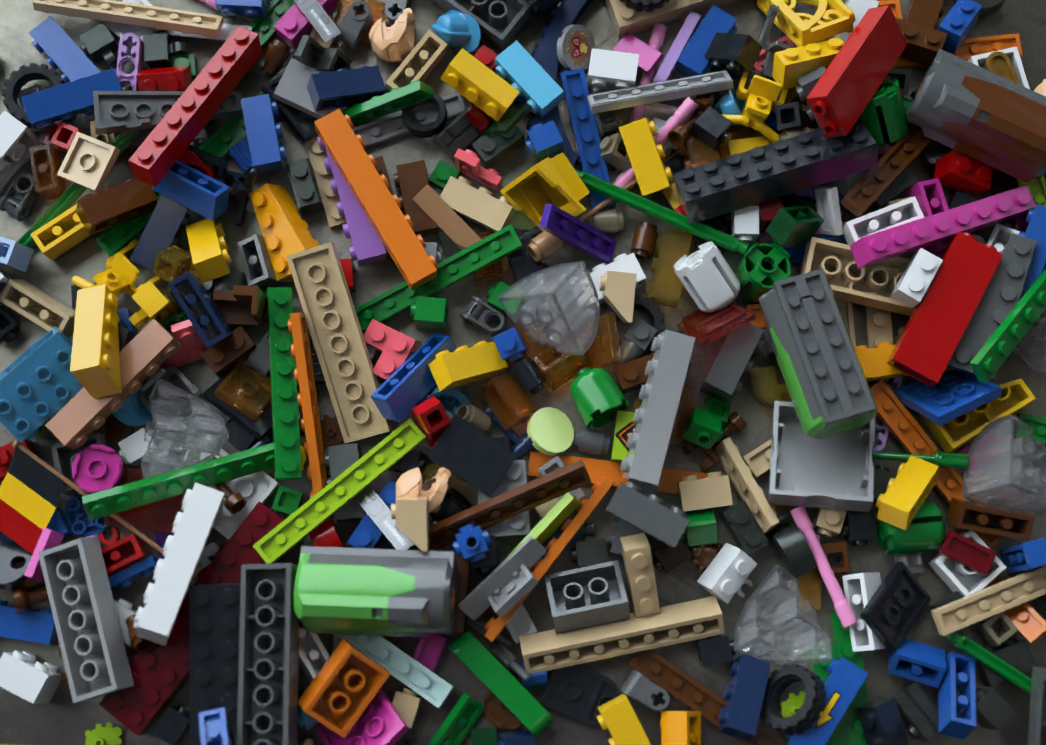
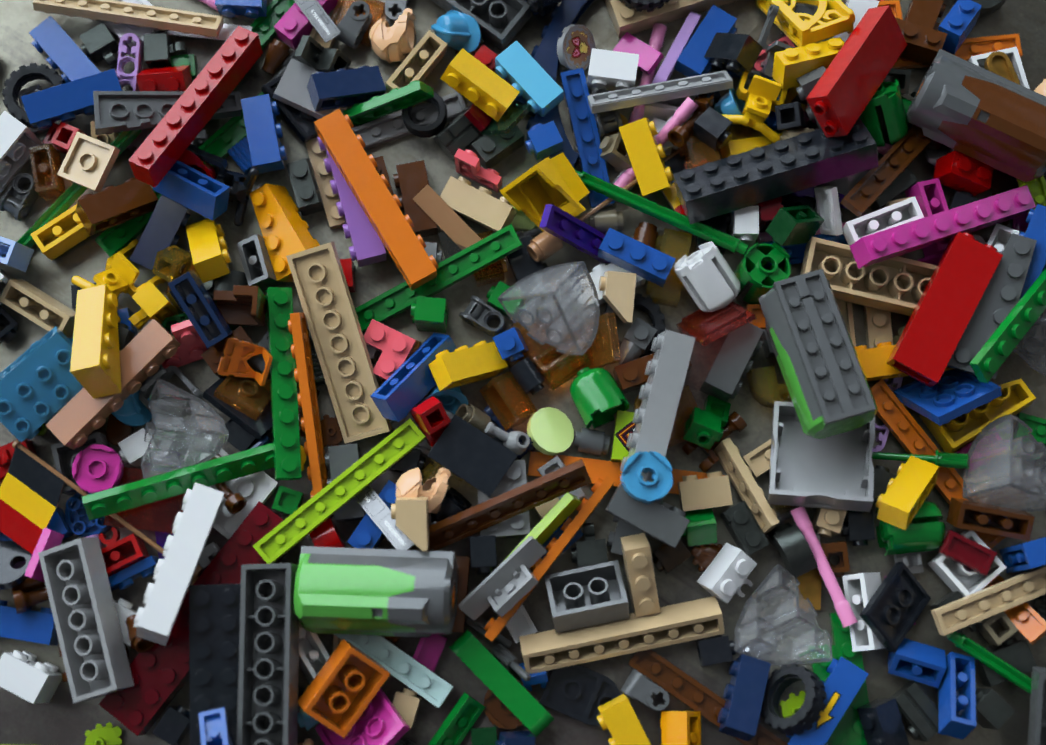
green plate [428,160,461,190] -> none
blue brick [453,524,492,563] -> none
white piece [890,248,943,309] -> none
none -> orange piece [217,337,273,386]
none -> light grey bar [484,422,530,455]
none -> blue brick [598,227,676,287]
none -> dark azure plate [620,451,673,504]

